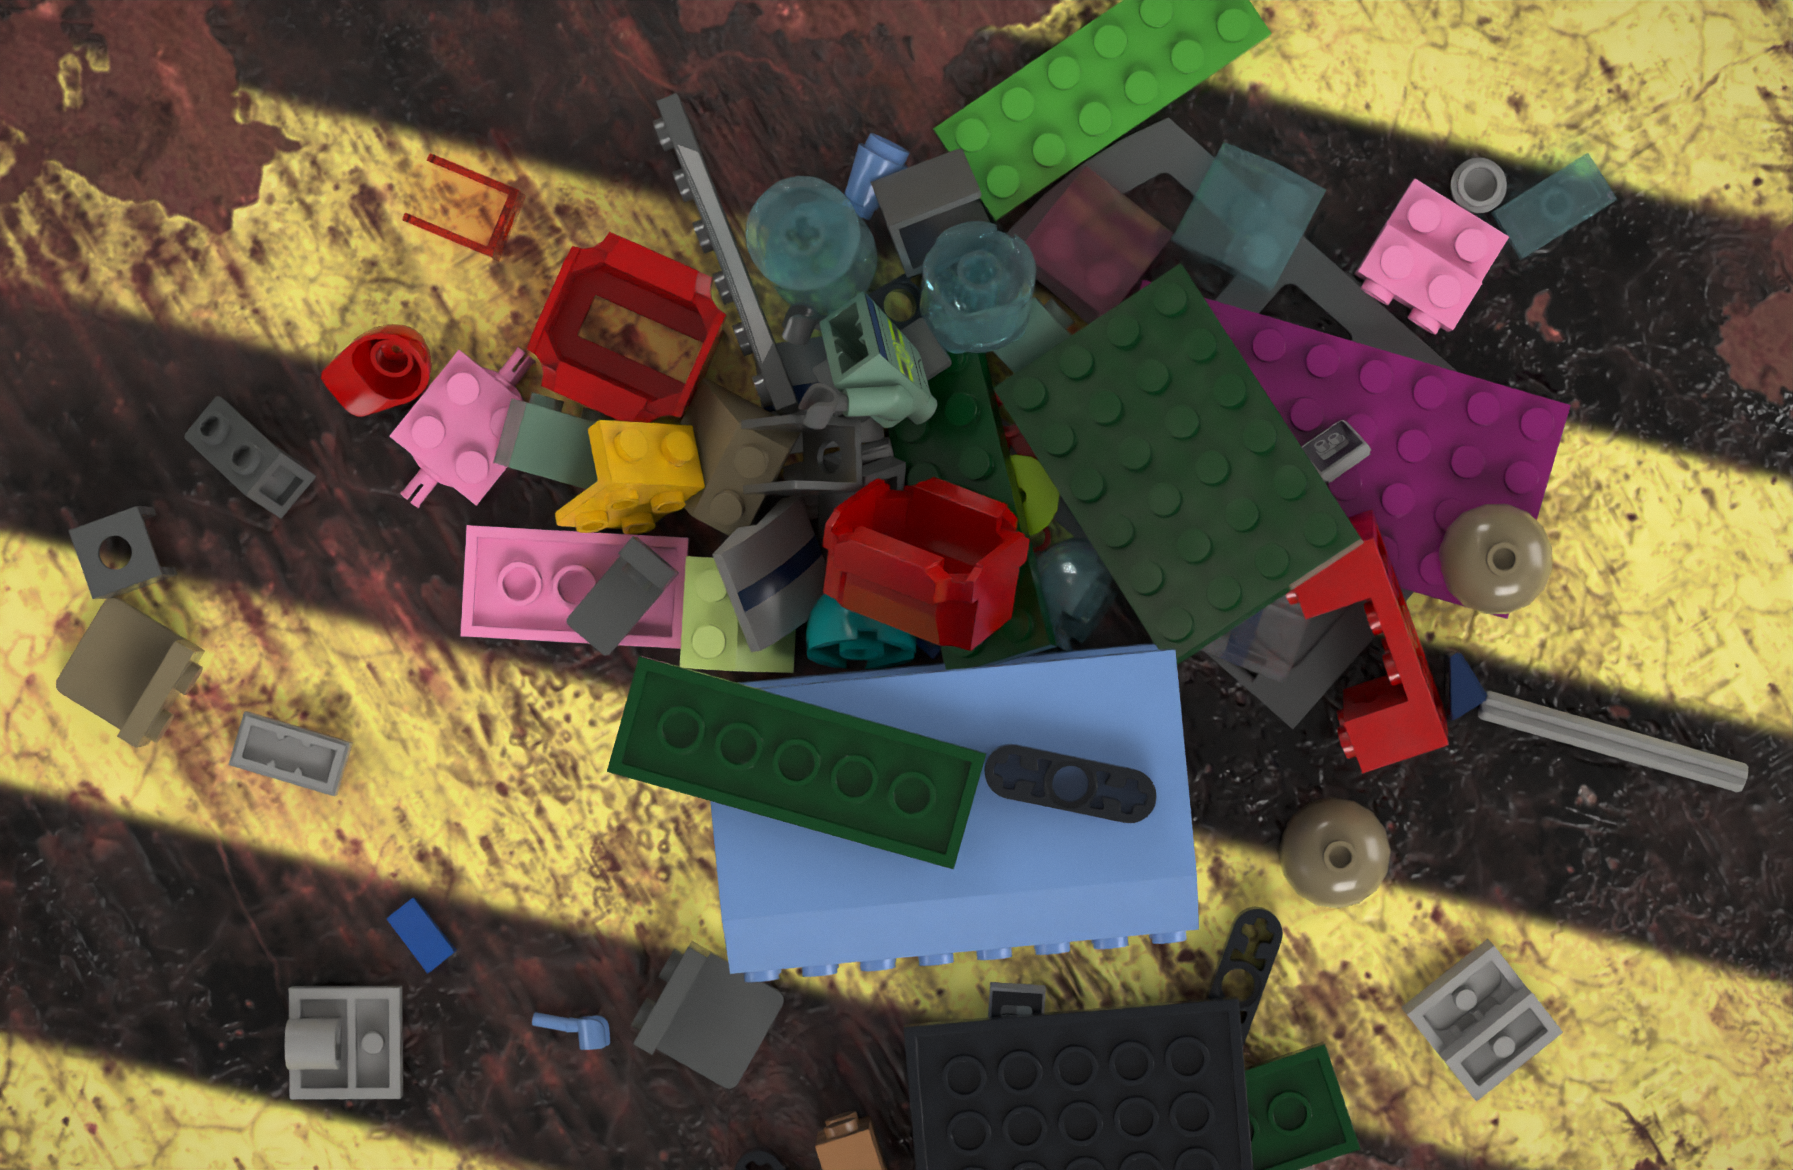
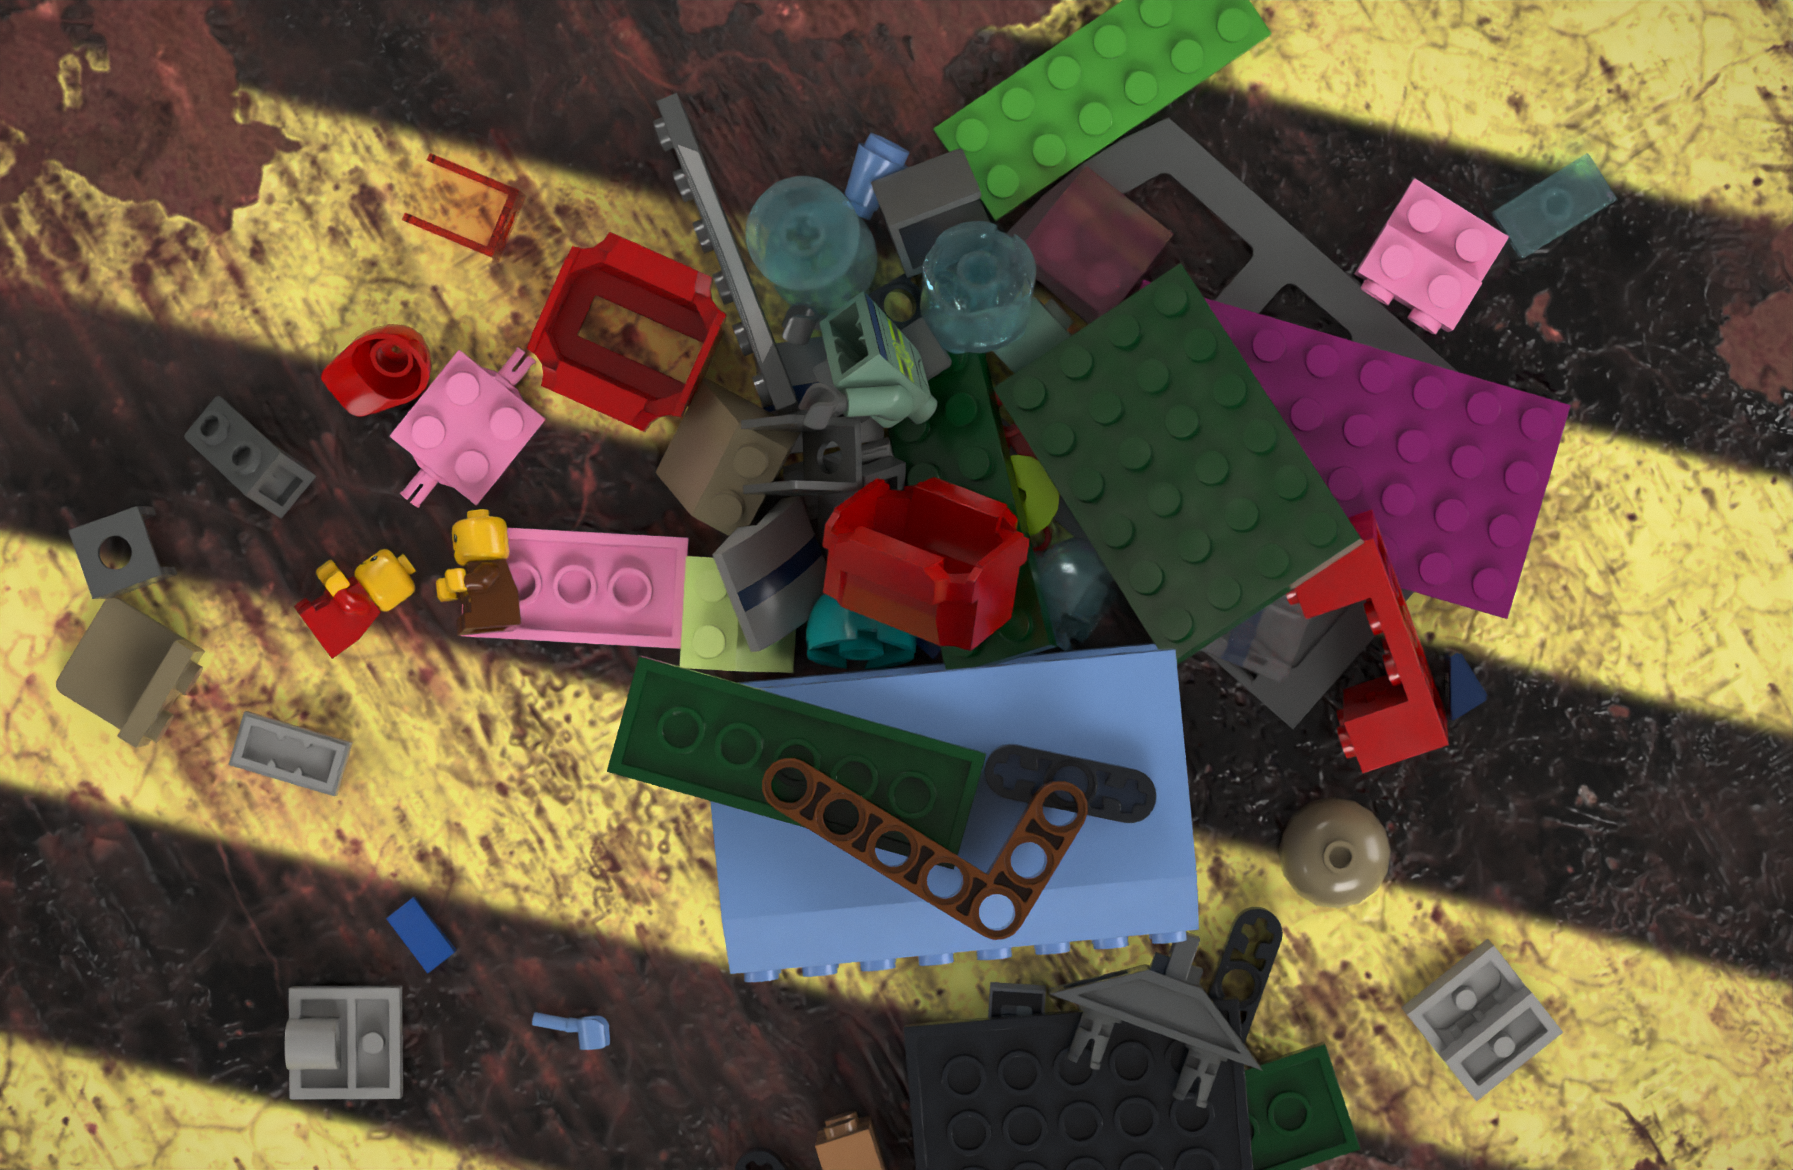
sand green brick [493,392,615,489] -> none
yellow bracket [555,420,705,535] -> none
dark grey bracket [566,536,679,656] -> none
dark grey bracket [631,941,784,1089] -> none
clear light blue slope [1171,142,1326,293] -> none
slope [1302,420,1371,483] -> none
dark tan cylinder [1439,504,1552,614] -> none
light grey plate [1450,158,1507,214] -> none
light grey axle [1478,691,1748,792] -> none
none -> piece [293,549,416,659]
none -> piece [436,509,521,636]
none -> reddish brown beam [762,758,1088,940]
none -> dark grey connector [1048,931,1263,1108]

